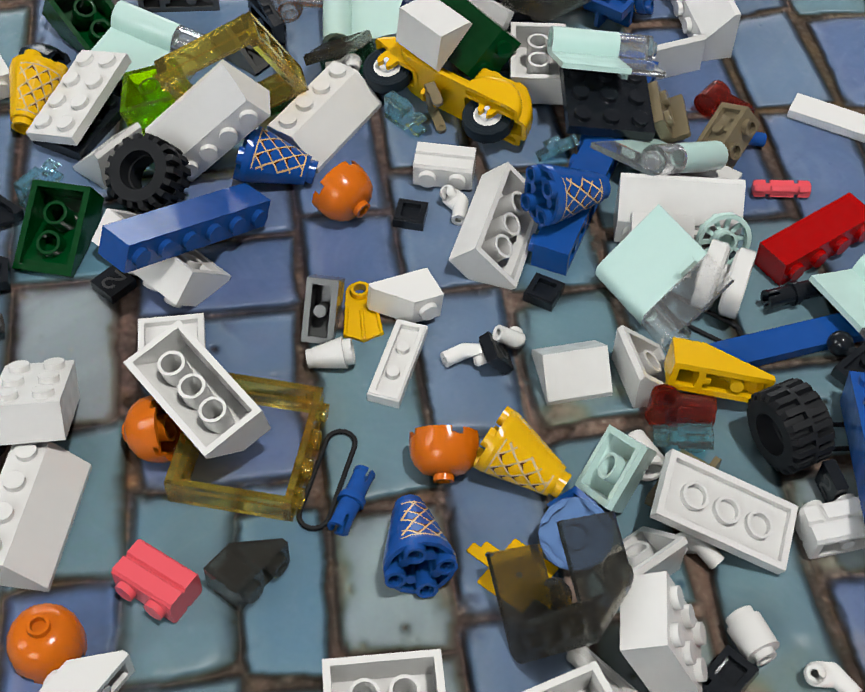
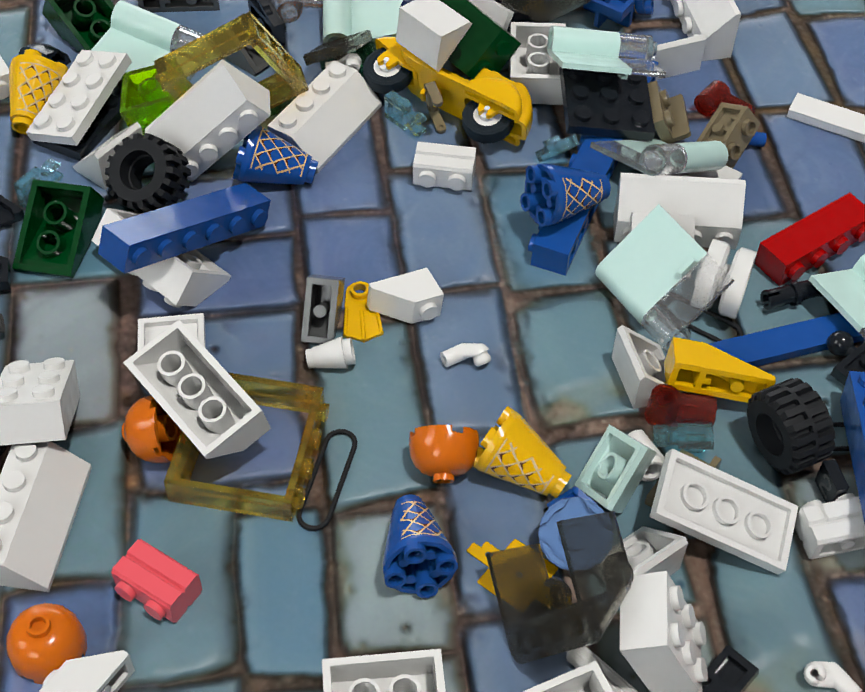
black tile [90,265,137,304] -> none
clear smoke slope [203,538,290,612] -> none
orange cylinder [312,160,373,222] -> none
blue pin [327,465,375,536] -> none
white tile [367,319,428,409] -> none
black tile [393,198,429,231] -> none
white arm [439,184,469,226] -> none
white slope [449,162,538,290] -> none
black tile [479,331,514,375] -> none
white arm [492,325,526,350] -> none
black tile [523,272,565,312] -> none
white slope [531,340,613,406] -> none
white arm [676,532,725,570] -> none
light aqua wheel [695,212,752,265] -> none
white brick [725,605,780,666] -> none
coral axle [751,179,811,198] -> none

